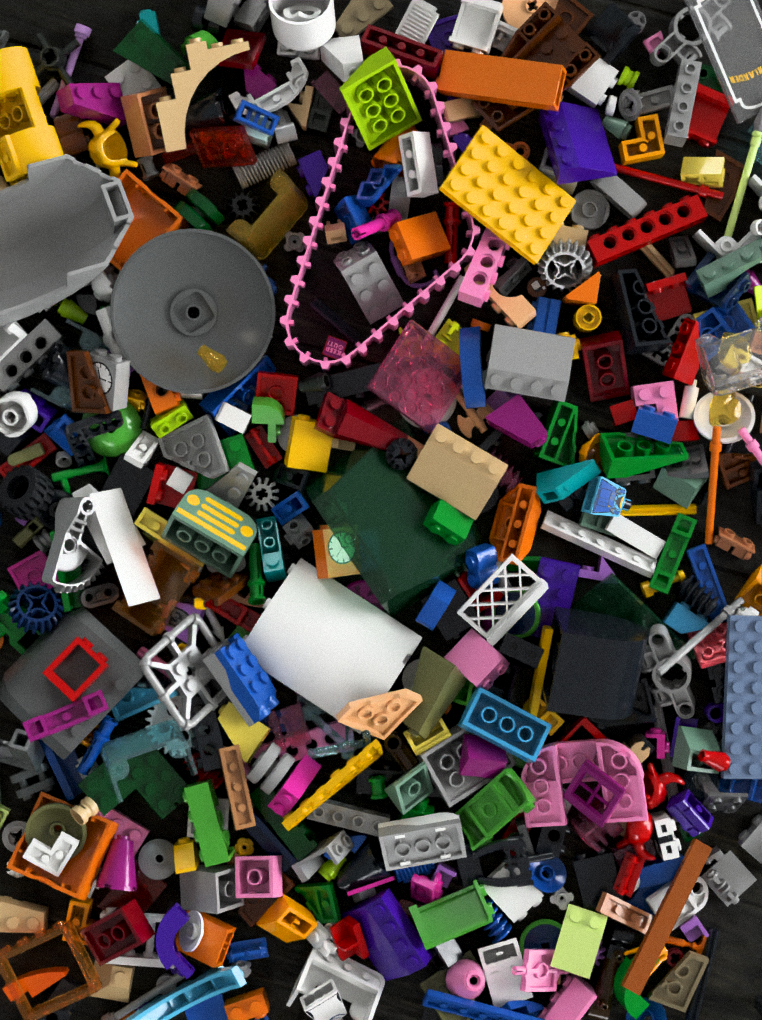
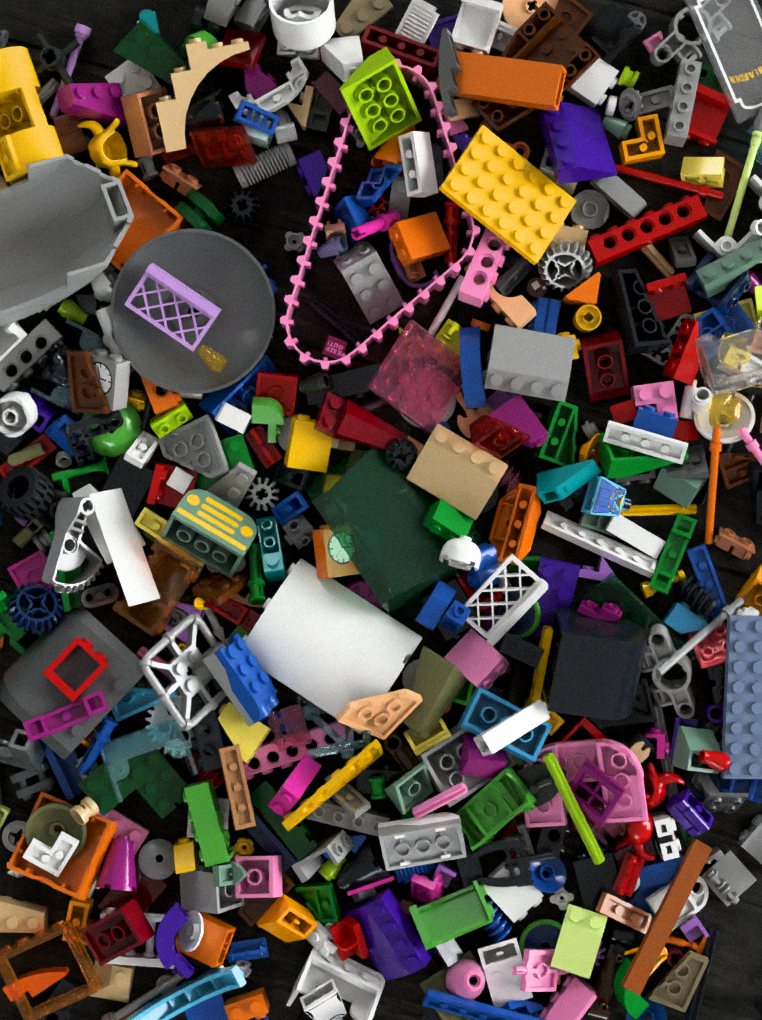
clear yellow windscreen [226,168,308,260] -> none
light grey wheel [246,742,295,795] -> none
none -> lavender fence [124,263,222,352]
none -> sand green tile [212,861,247,887]
none -> sand blue cone [317,235,348,258]
none -> light grey hinge [324,775,371,819]
none -> bright pink axle [412,782,468,819]
none -> dark grey slope [438,27,462,118]
none -> blue bracket [438,600,471,634]
none -> white cylinder [439,535,481,571]
none -> clear red slope [469,415,530,459]
none -> white slope [473,700,550,756]
none -> pearl dark grey shield [516,764,567,808]
none -> lime axle [543,752,605,865]
none -> magenta slope [577,600,622,621]
none -> white plate [603,420,689,464]
none -> white brick [691,387,713,414]

